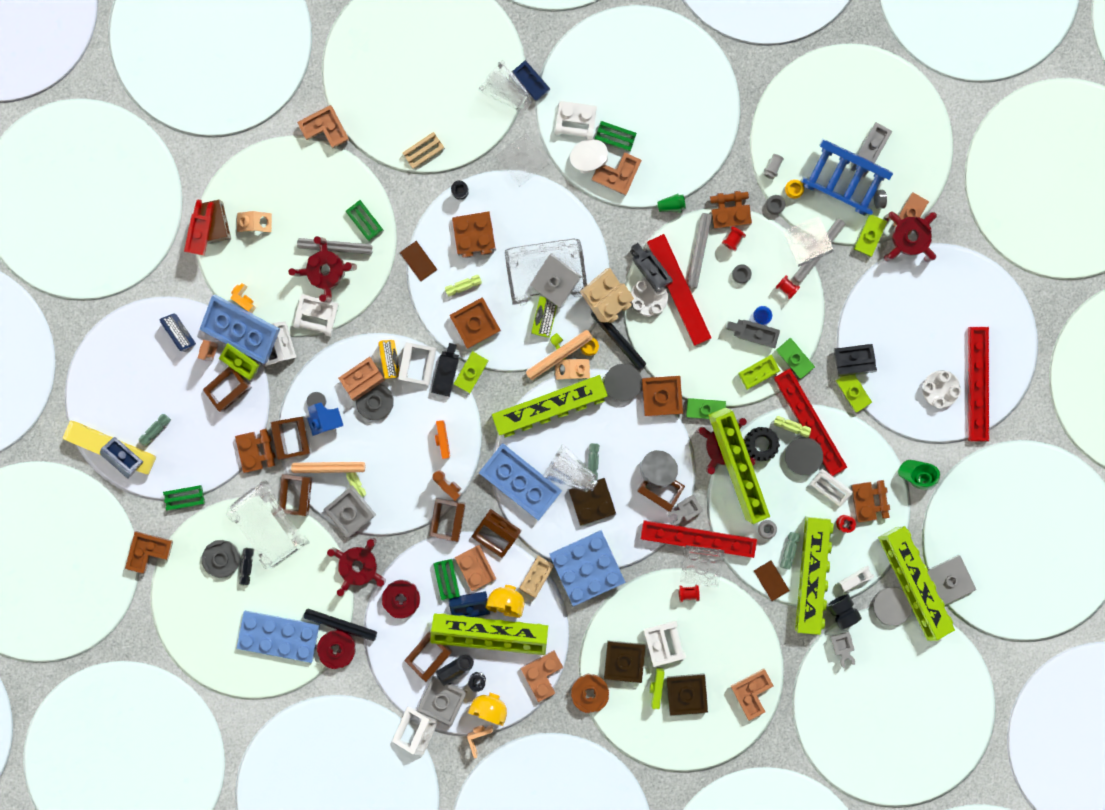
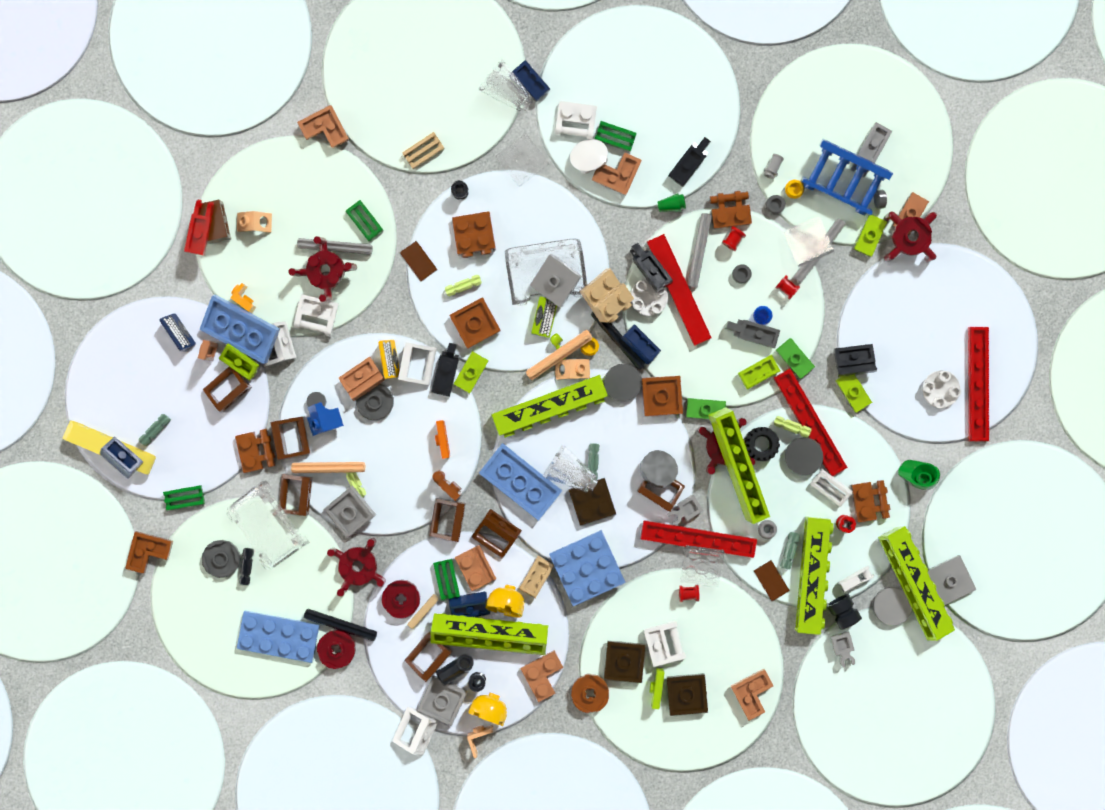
none -> tan tile [407,594,439,629]
none -> dark blue plate [621,324,661,365]
none -> black hinge [668,137,711,187]

